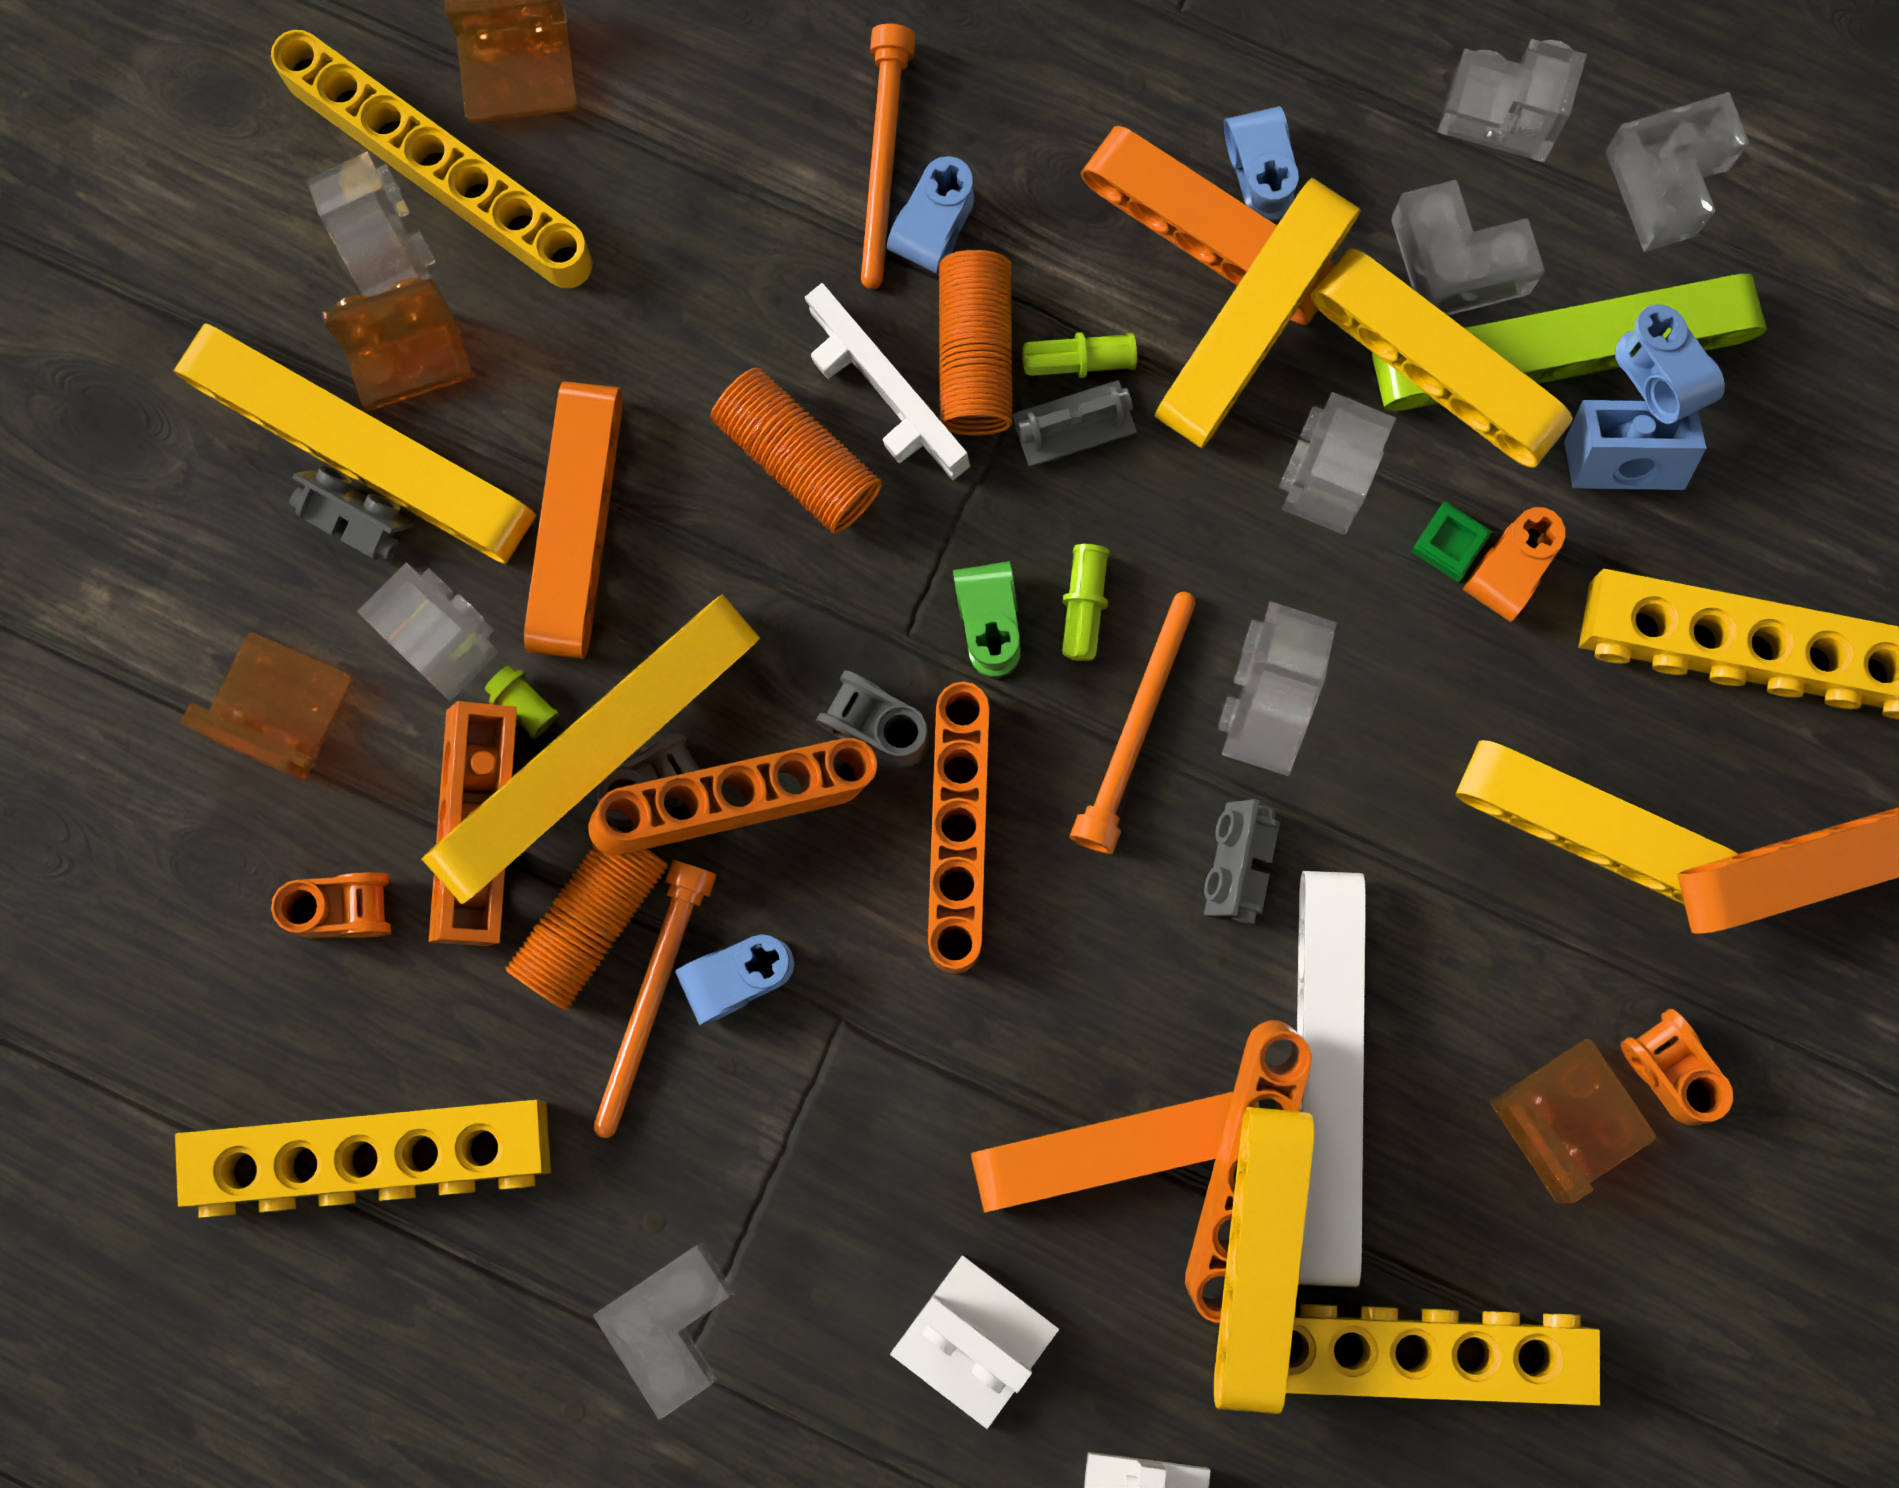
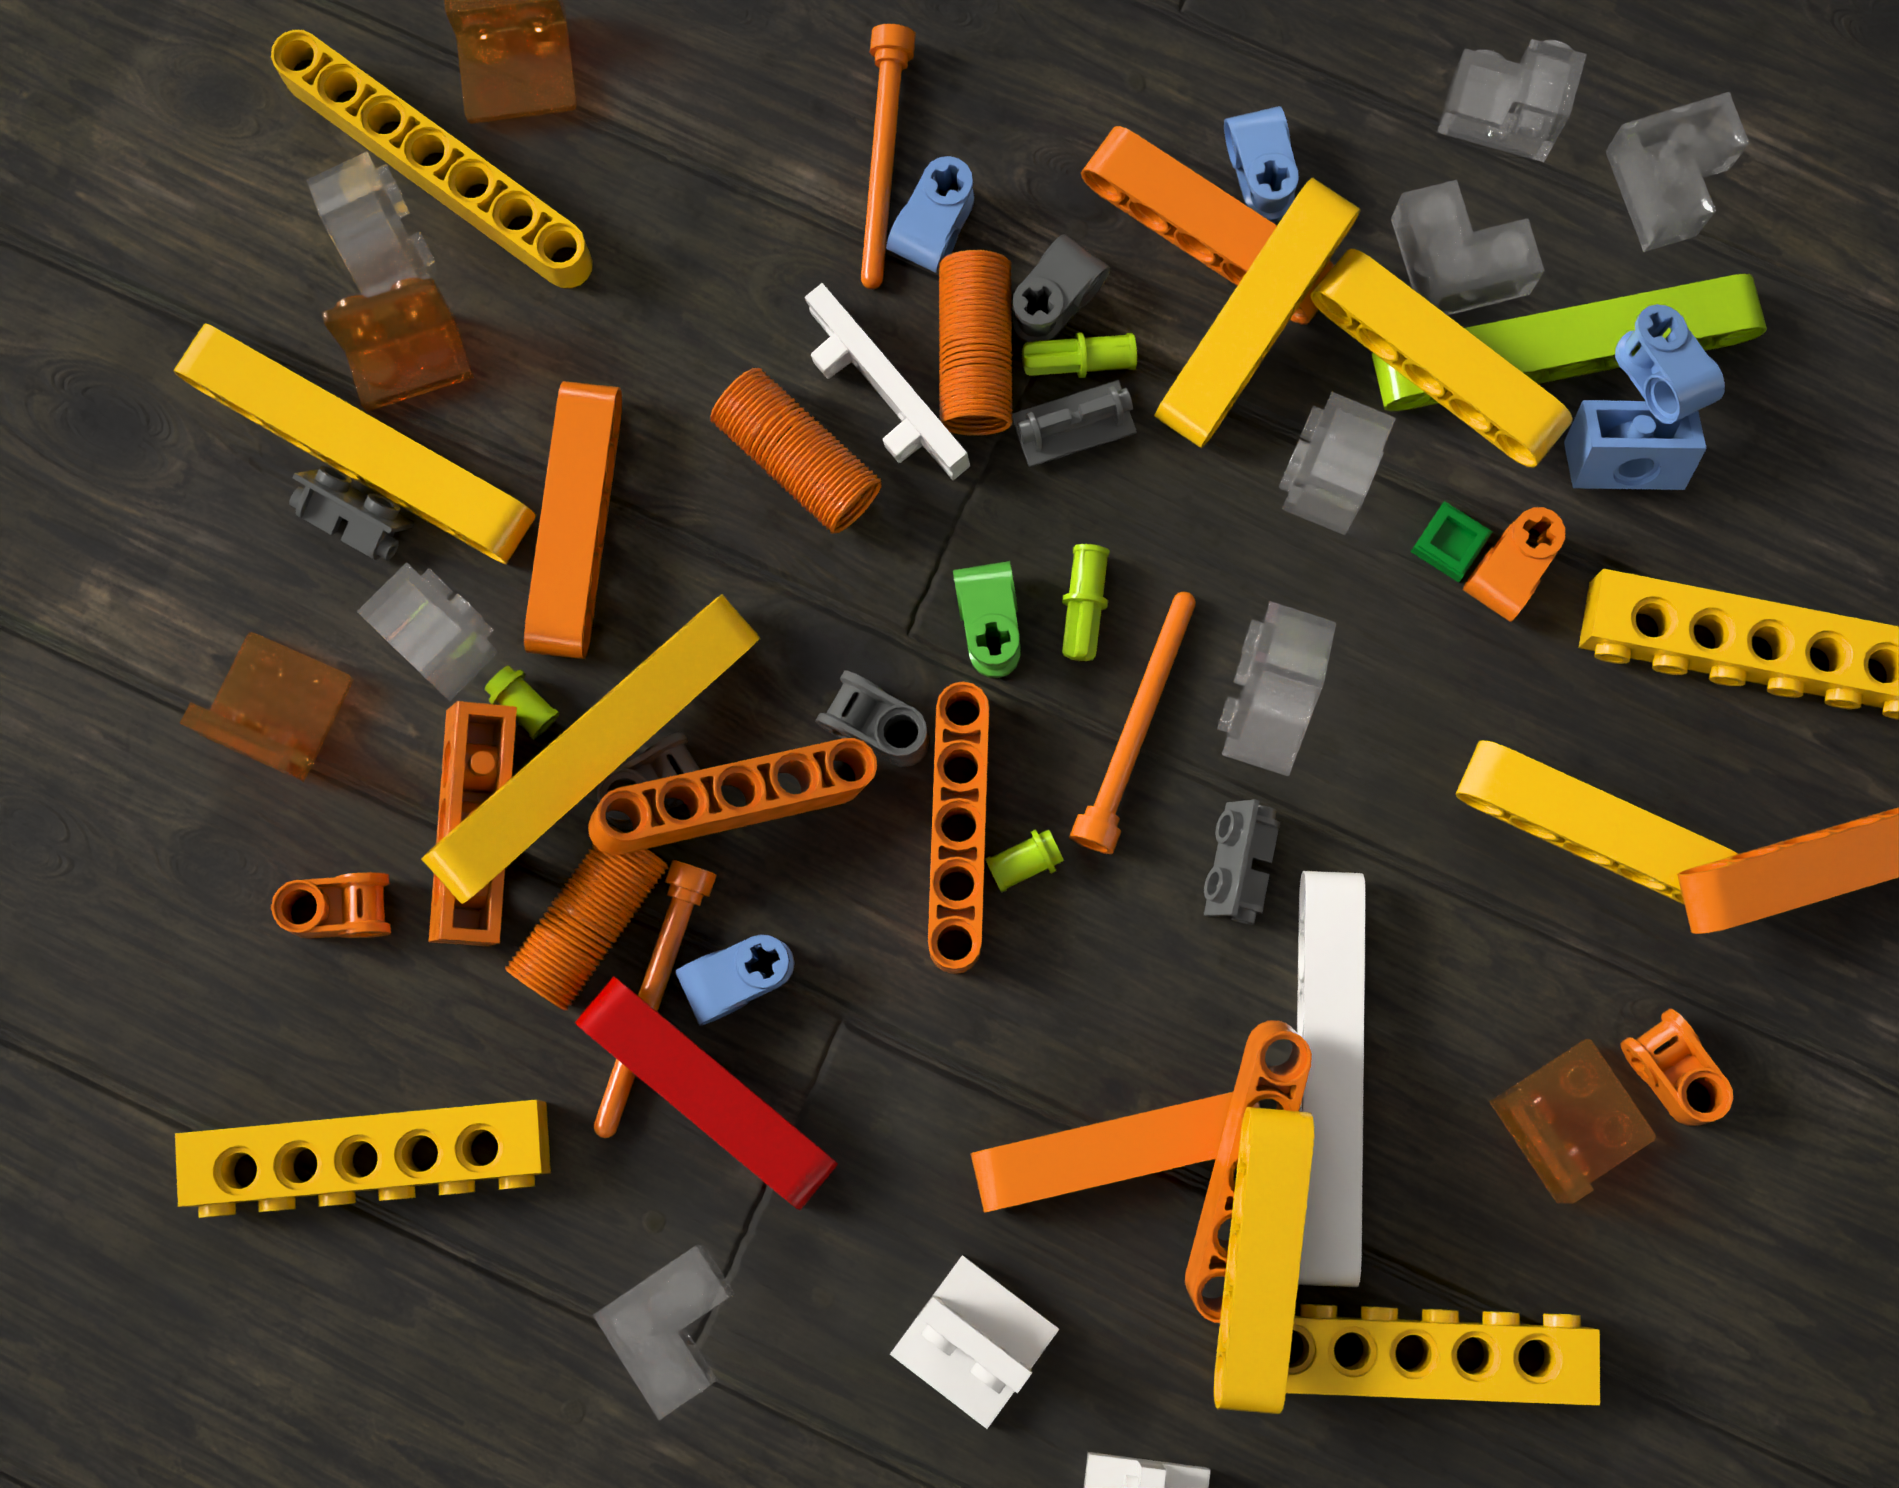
none -> red beam [575,976,838,1211]
none -> lime pin [985,829,1064,893]
none -> dark grey piece [1012,234,1110,343]

